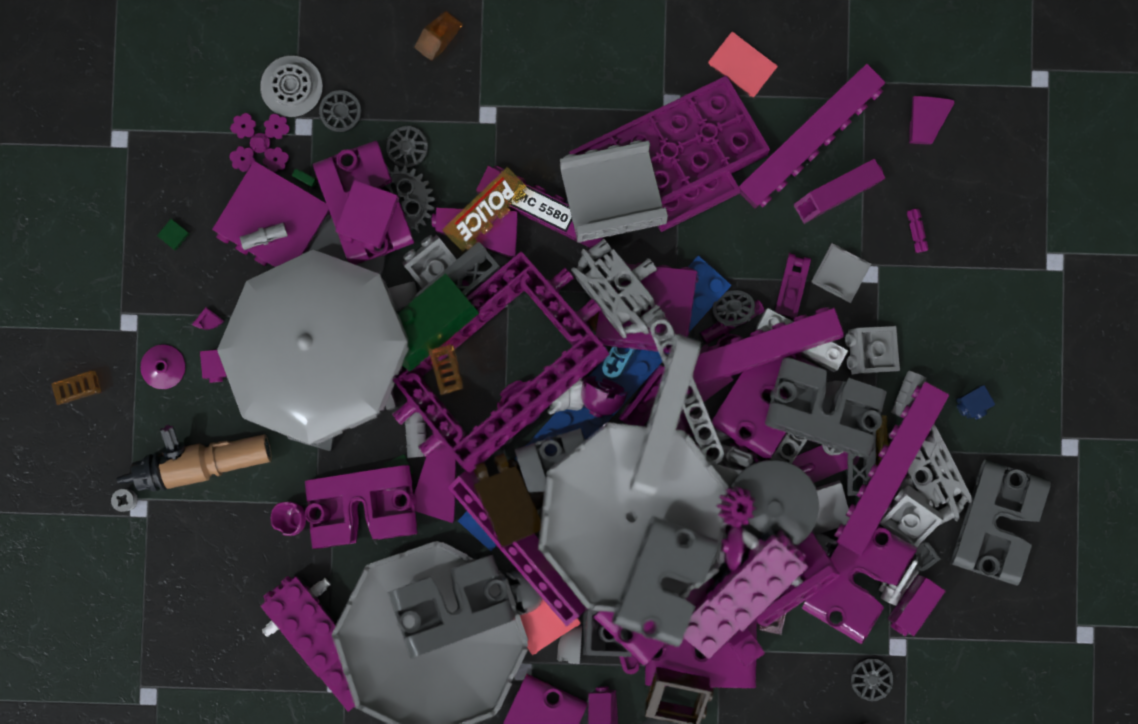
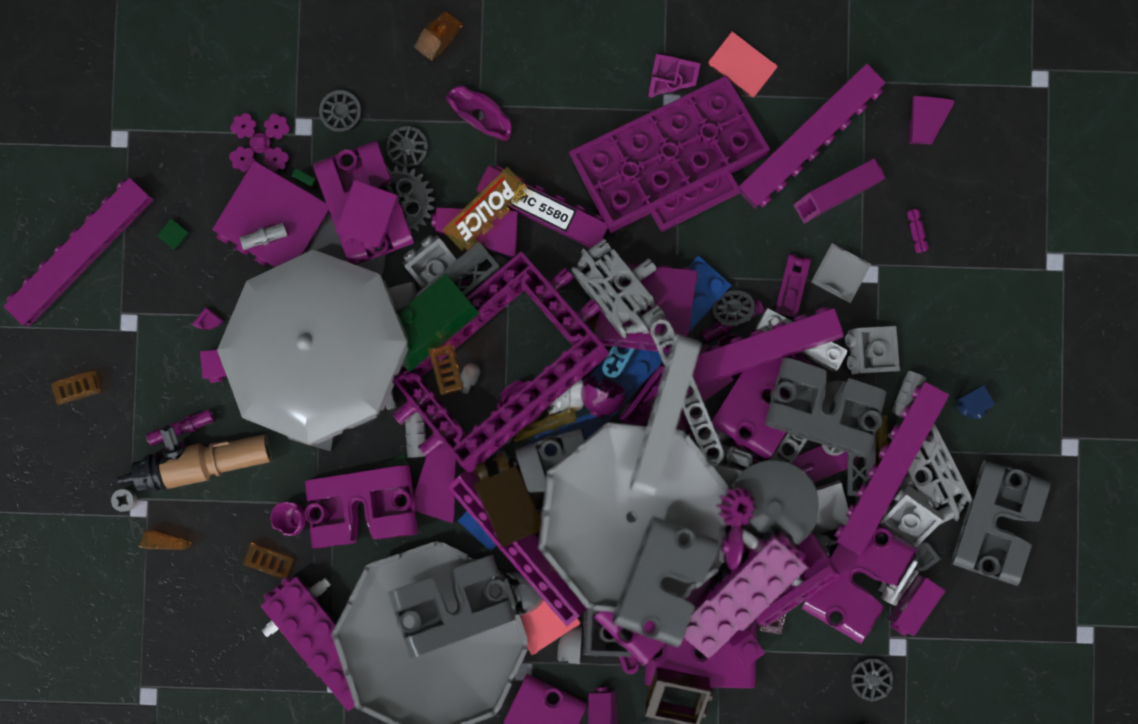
magenta dish [140,345,186,389] -> none
light grey wheel [261,56,322,117] -> none
light grey panel [560,140,668,242] -> none
none -> magenta brick [3,178,154,327]
none -> clear orange slope [139,530,192,550]
none -> magenta pin [146,409,215,447]
none -> clear orange slope [242,542,294,579]
none -> magenta piece [446,86,512,141]
none -> light grey cylinder [460,363,480,394]
none -> clear yellow pin [512,408,577,443]
none -> magenta slope [648,53,700,97]

